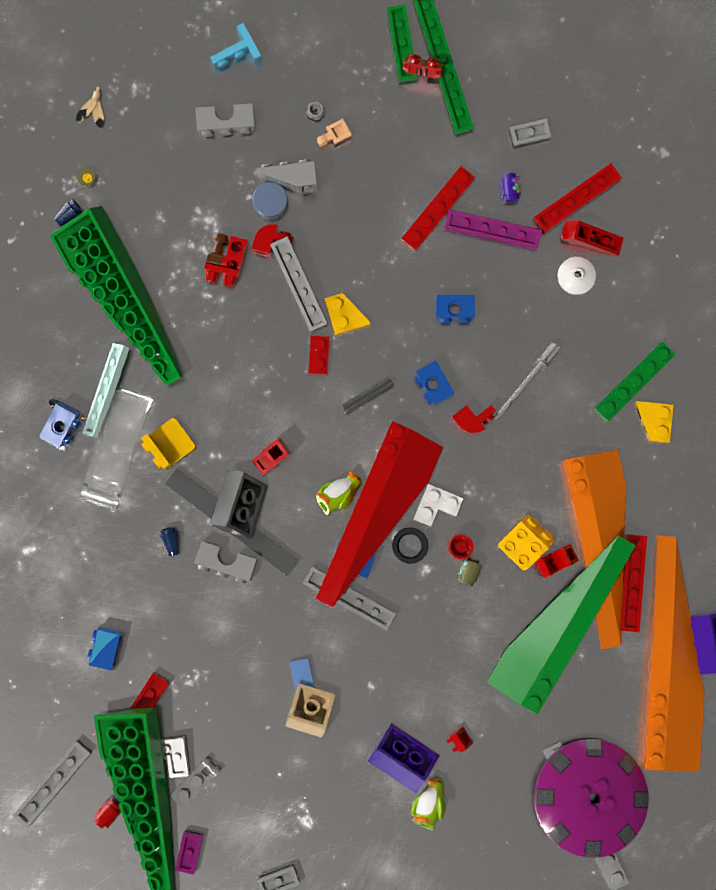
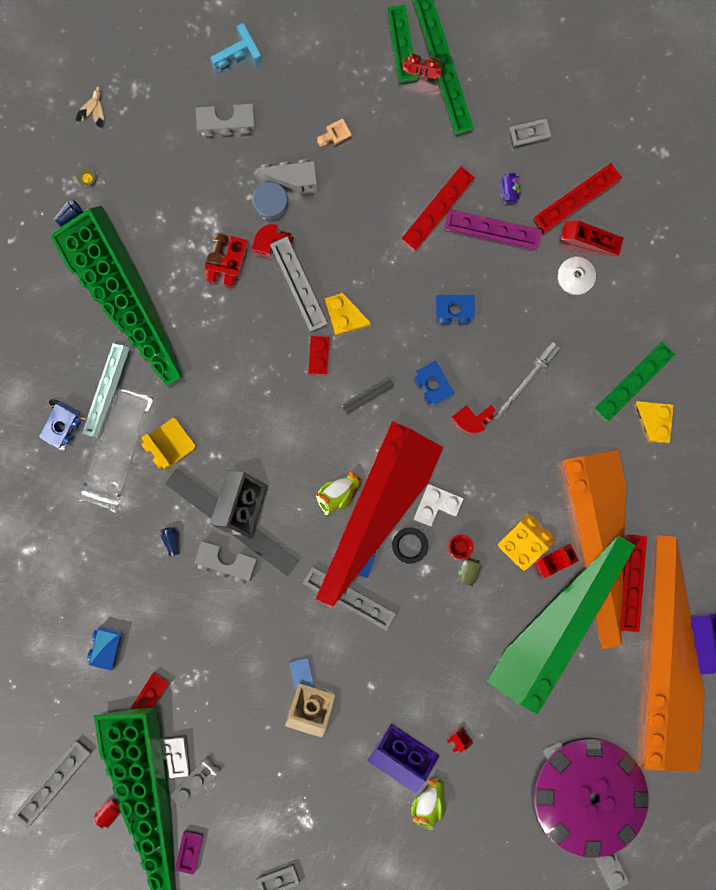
red brick [251,438,292,476] -> none
light grey plate [307,102,325,120] -> none

